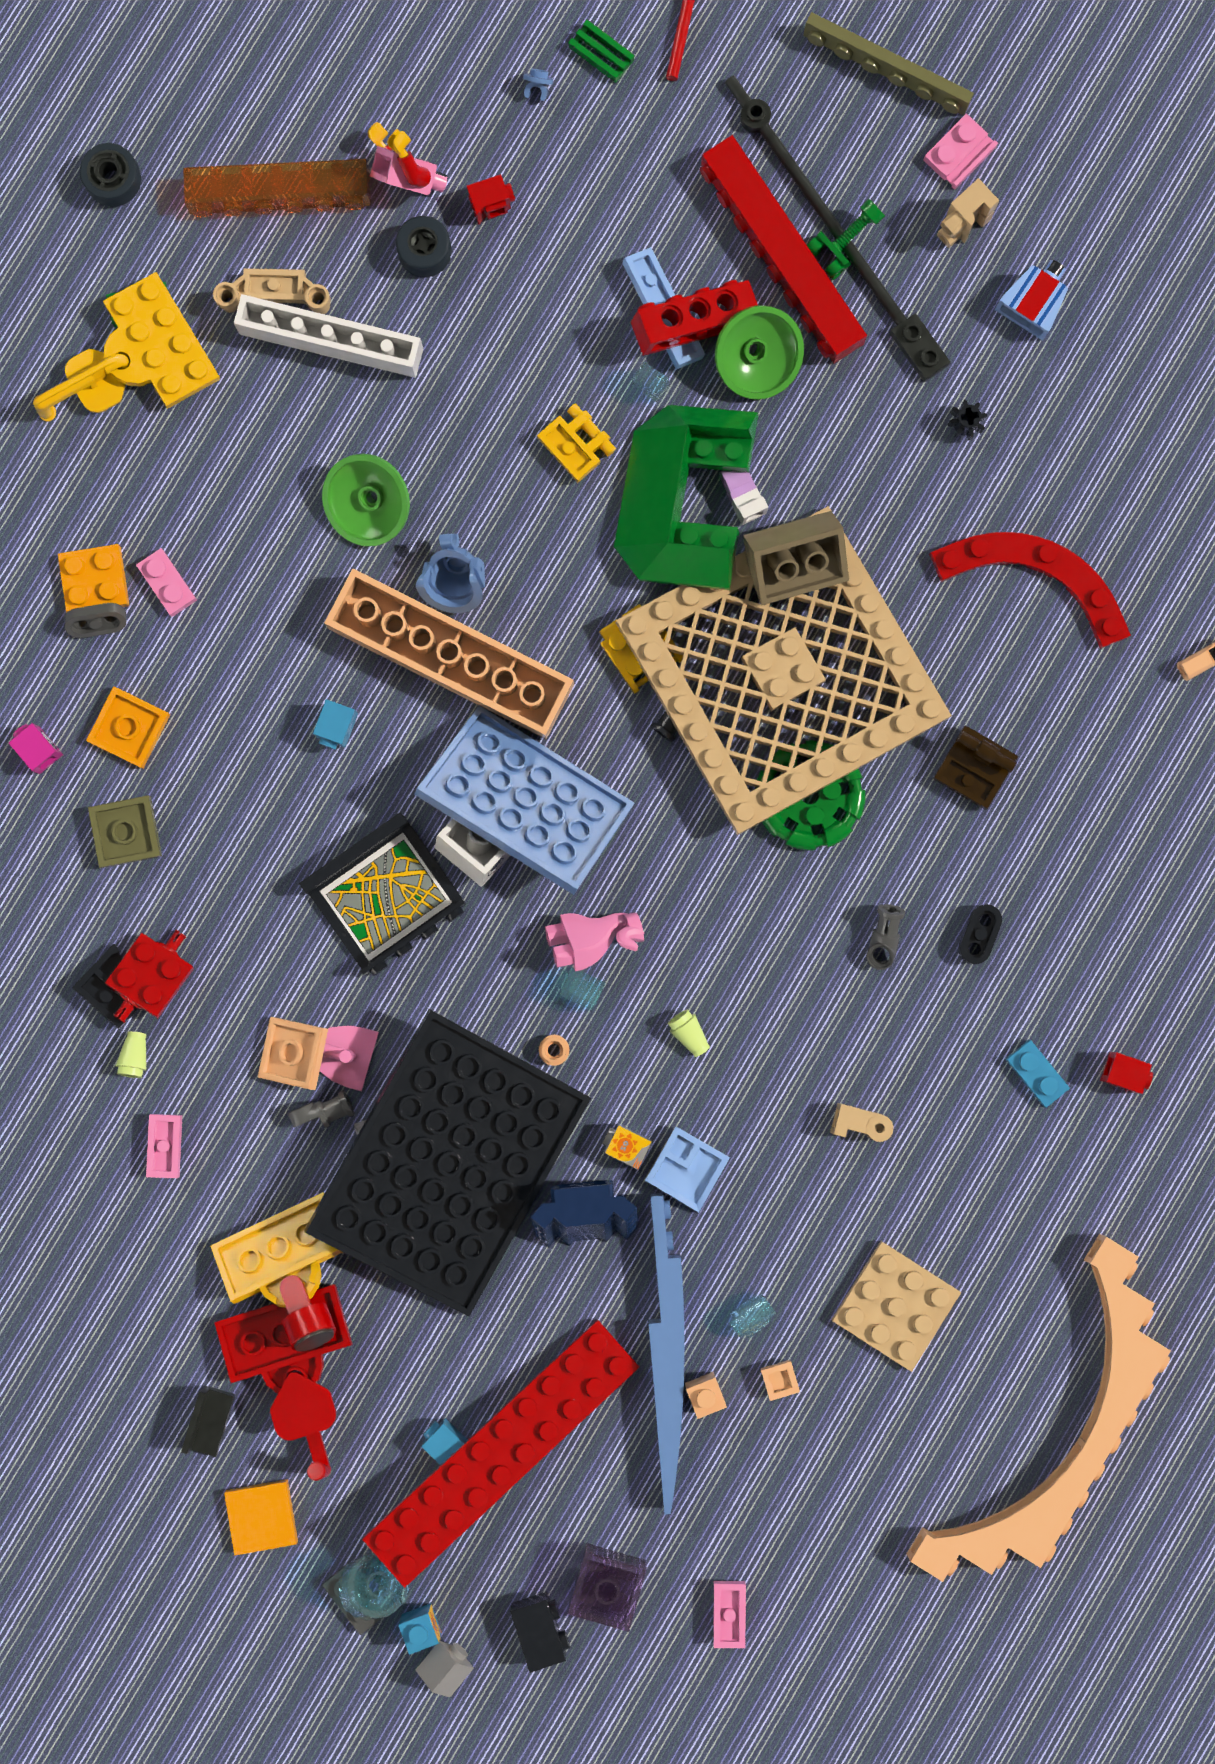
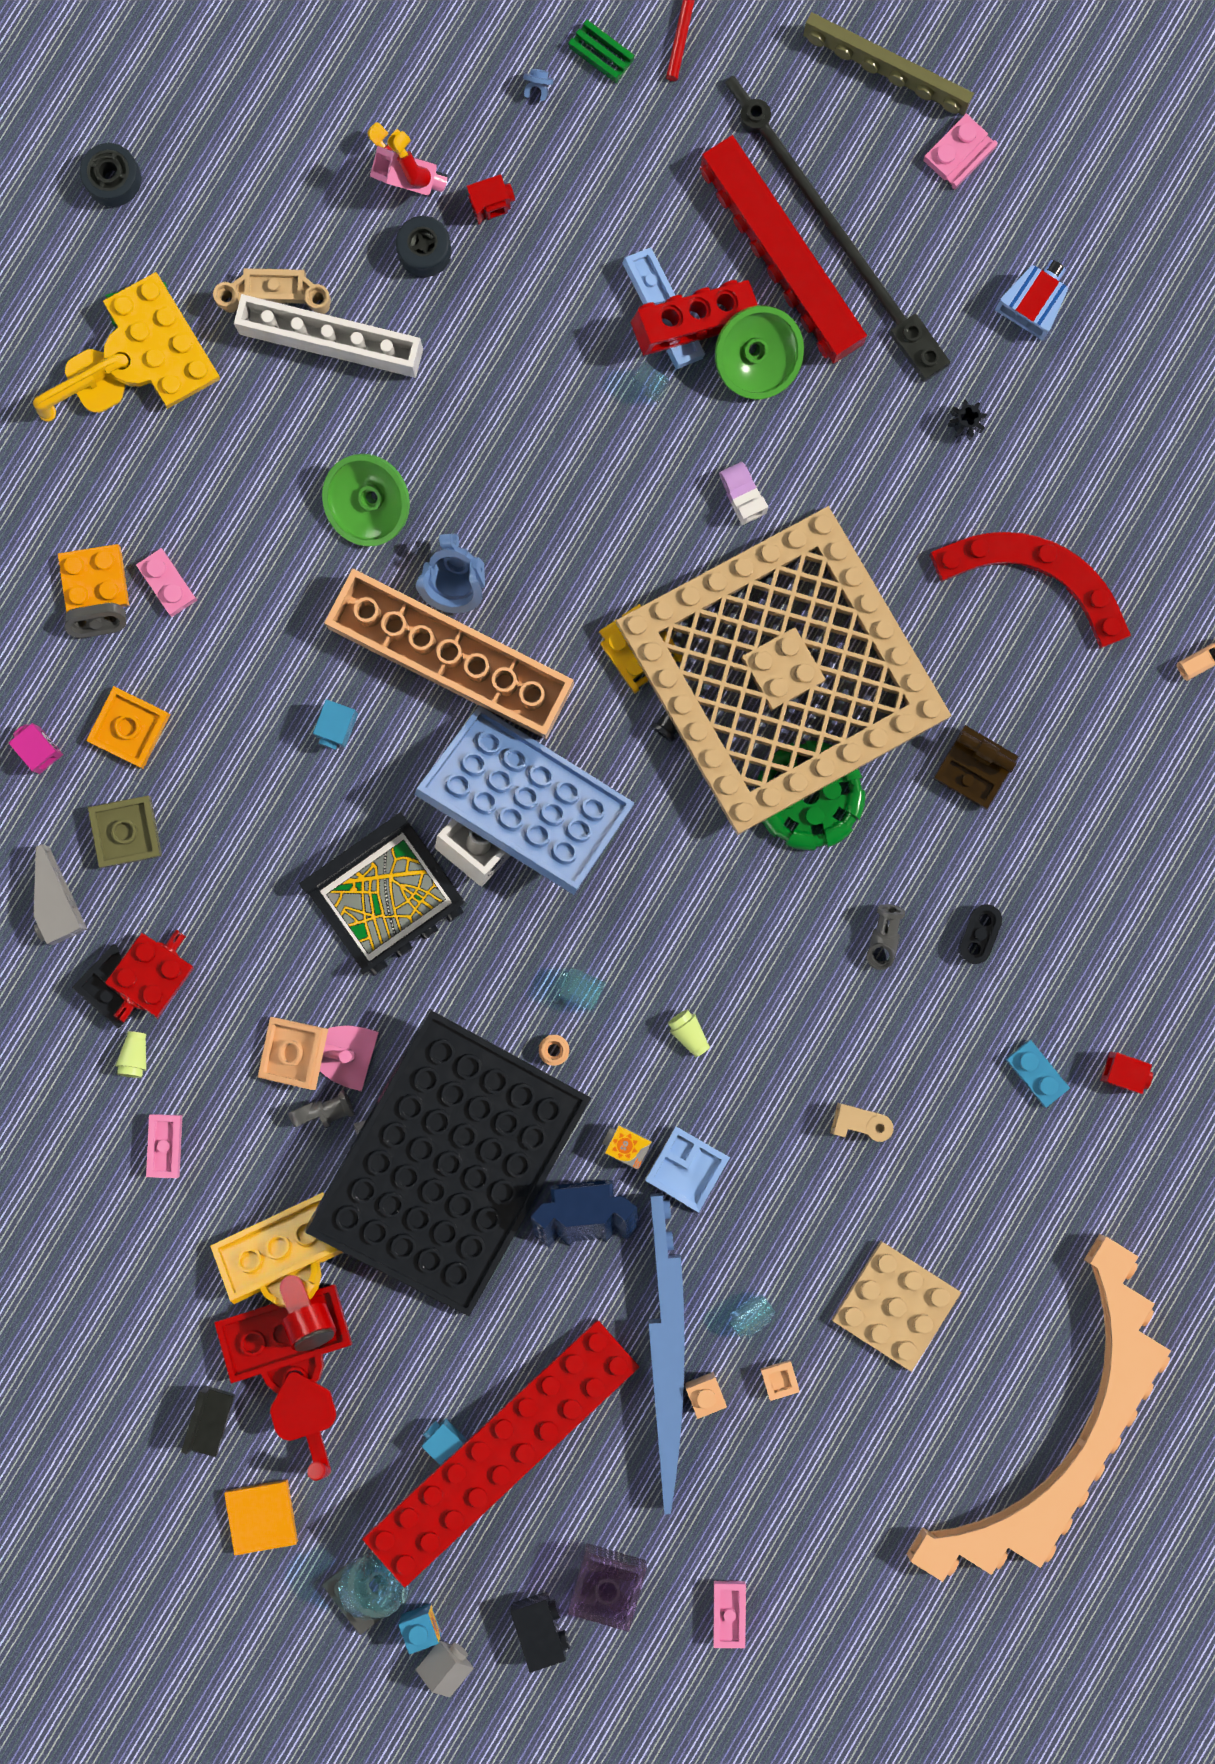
clear orange brick [183,159,371,218] -> none
yellow plate [537,403,616,483] -> none
bright pink hips [545,912,644,972] -> none
green slope [614,405,759,590] -> none
dark tan slope [743,511,849,605] -> none
green bar [807,198,885,280] -> none
tan hips [937,178,999,248] -> none
none -> light grey slope [33,844,87,945]

